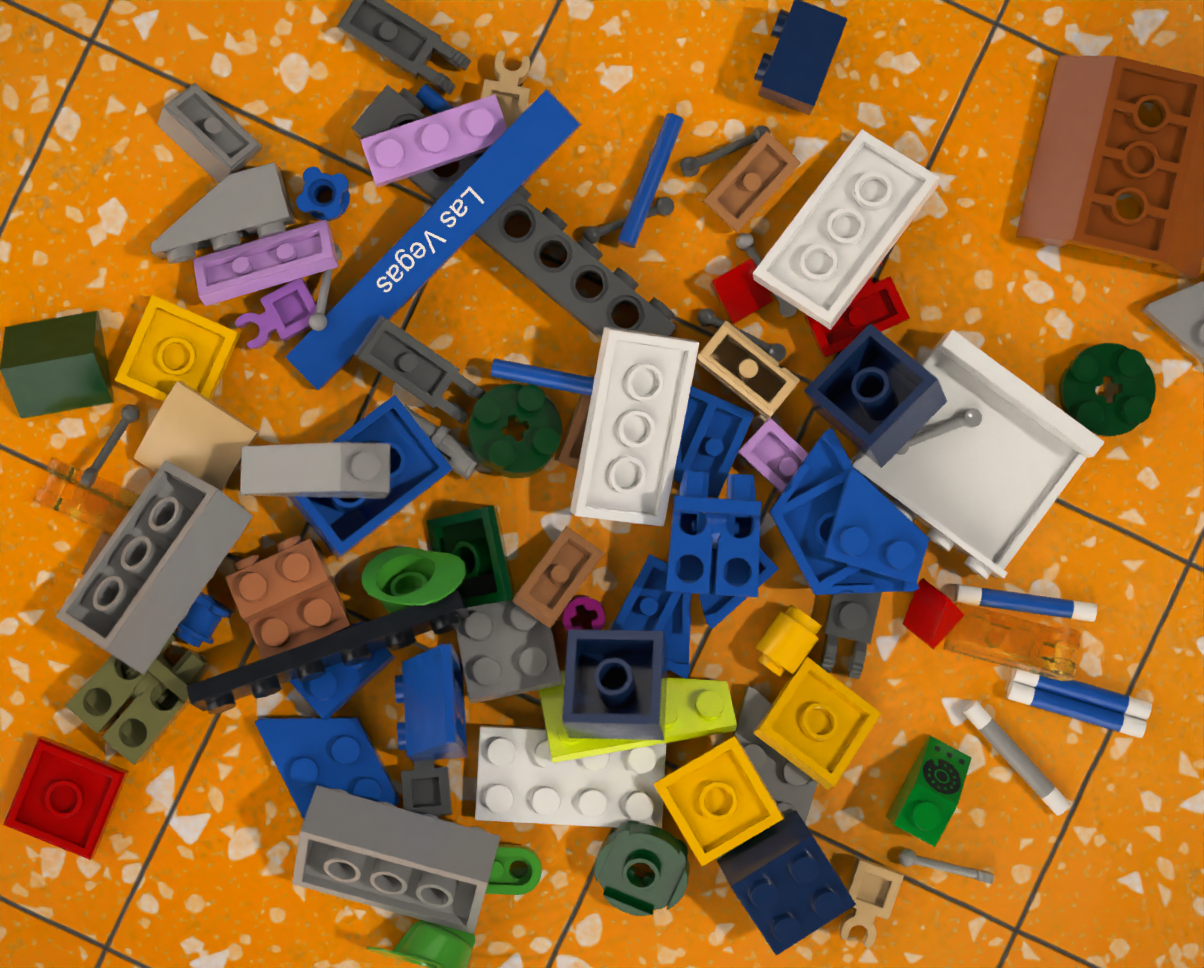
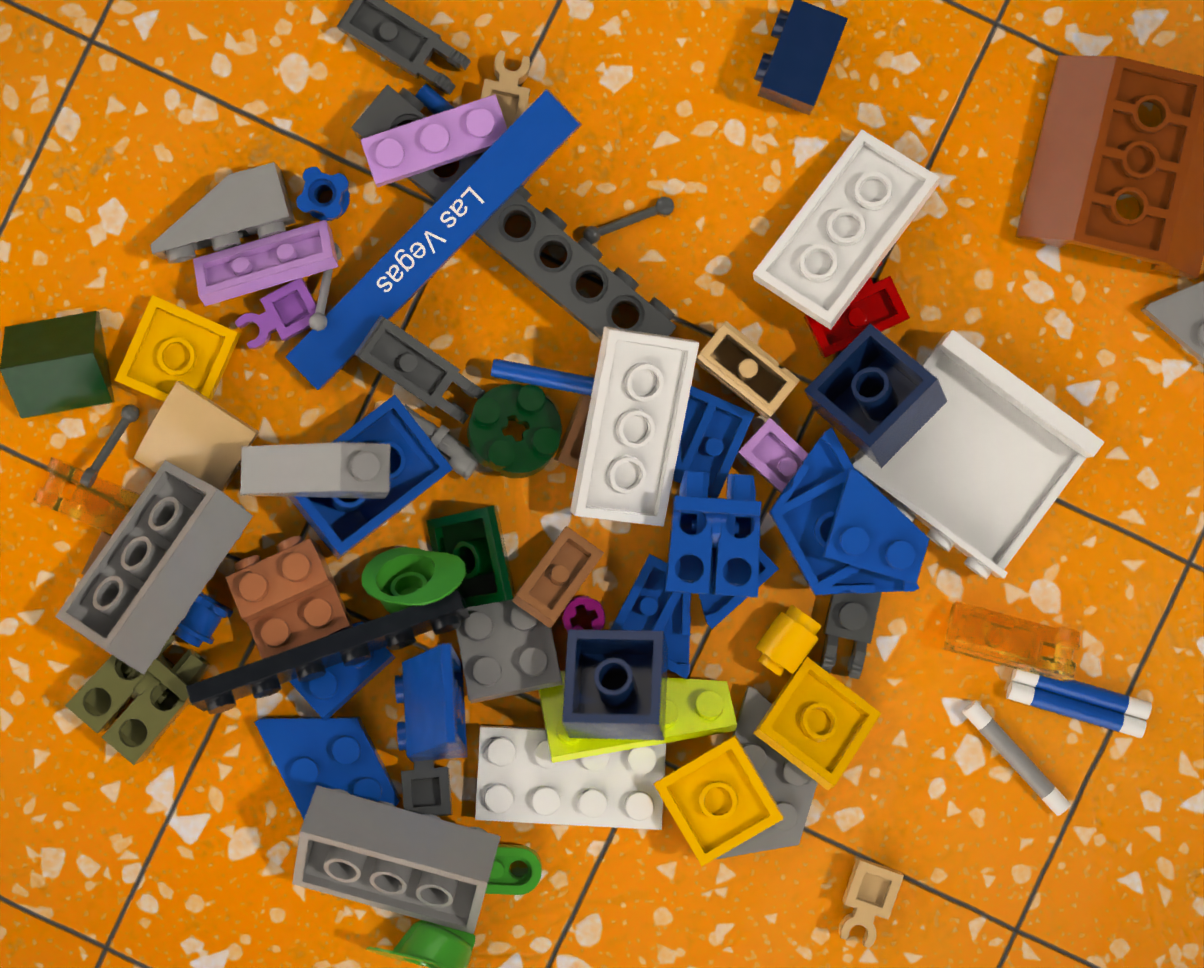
red plate [3,736,129,860] -> none
light grey slope [158,83,262,183] -> none
dark green plate [594,821,690,916] -> none
blue bar [618,113,684,248] -> none
dark grey hinge [680,125,771,177] -> none
dark grey hinge [697,308,786,362] -> none
medium nougat plate [702,131,801,233] -> none
red slope [710,258,773,325] -> none
dark blue brick [717,810,856,956] -> none
light grey hinge [736,233,798,317] -> none
green slope [885,735,971,847] -> none
light grey hinge [896,408,982,455] -> none
light grey hinge [898,849,994,884] -> none
red slope [902,578,965,649] -> none
blue bar [955,584,1097,622] -> none
dark green plate [1059,343,1156,437] -> none

